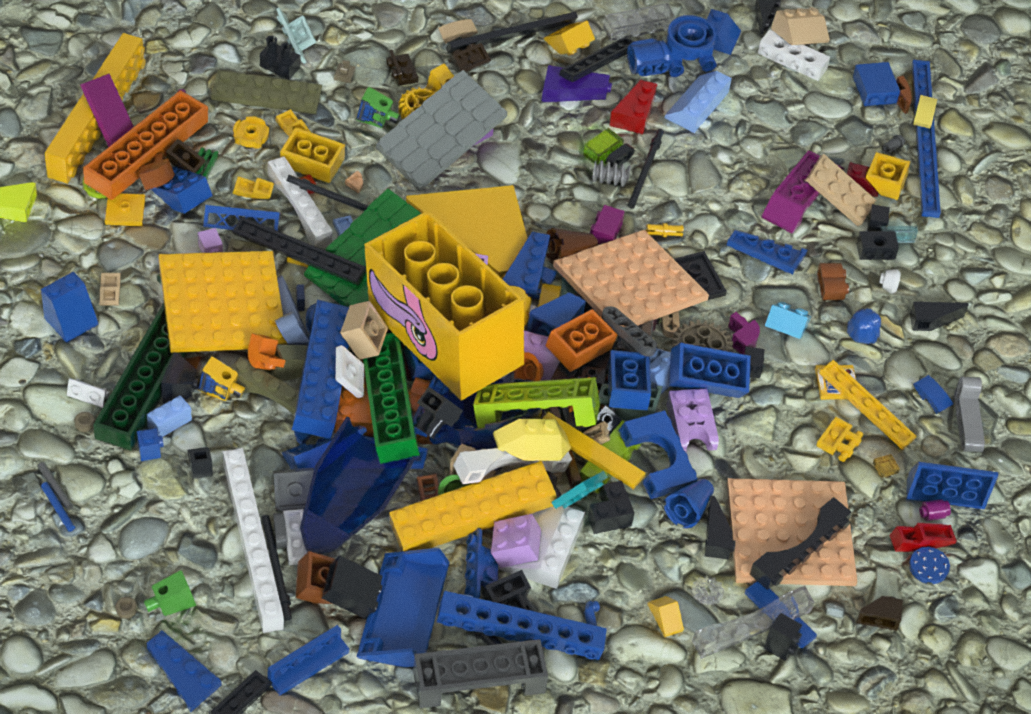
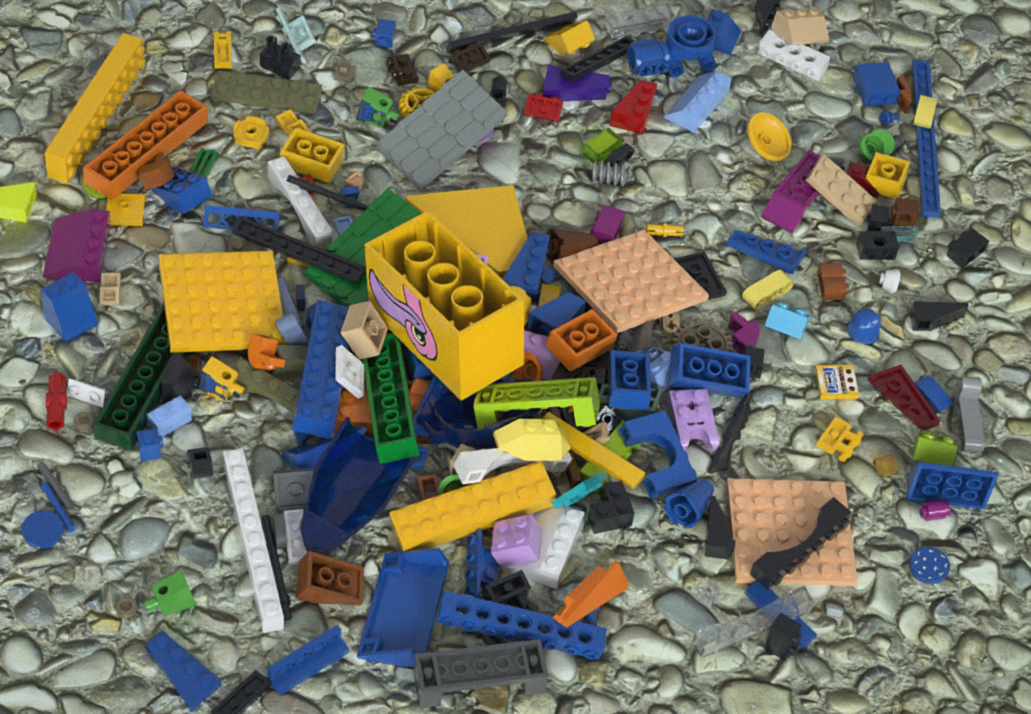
magenta tile [80,74,134,147] -> none
dark brown slope [166,139,206,173] -> none
lavender brick [198,228,223,253] -> none
yellow slope [232,176,274,199] -> none
black brick [321,555,383,619] -> none
black brick [414,387,463,439] -> none
tan slope [438,19,478,44] -> none
dark grey beam [602,306,657,357] -> none
black bar [628,129,664,209] -> none
yellow slope [647,596,684,637] -> none
yellow tile [819,360,917,450] -> none
dark brown slope [856,596,903,631] -> none
red slope [889,523,957,552] -> none
none -> blue tile [21,511,63,549]
none -> magenta slope [43,209,111,282]
none -> red piece [46,373,67,430]
none -> yellow plate [214,31,232,69]
none -> blue tile [339,186,360,208]
none -> blue brick [372,19,396,48]
none -> black piece [490,76,507,122]
none -> red bracket [524,93,563,123]
none -> orange wedge [553,560,629,627]
none -> dark tan tile [628,451,652,473]
none -> black sword [708,393,753,474]
none -> light yellow beam [742,269,794,310]
none -> yellow dish [747,112,792,161]
none -> bright green piece [857,129,895,161]
none -> dark red wing [868,365,940,430]
none -> blue hair [879,111,899,125]
none -> reddish brown brick [887,198,919,237]
none -> lime slope [913,430,958,466]
none -> black brick [947,228,989,268]

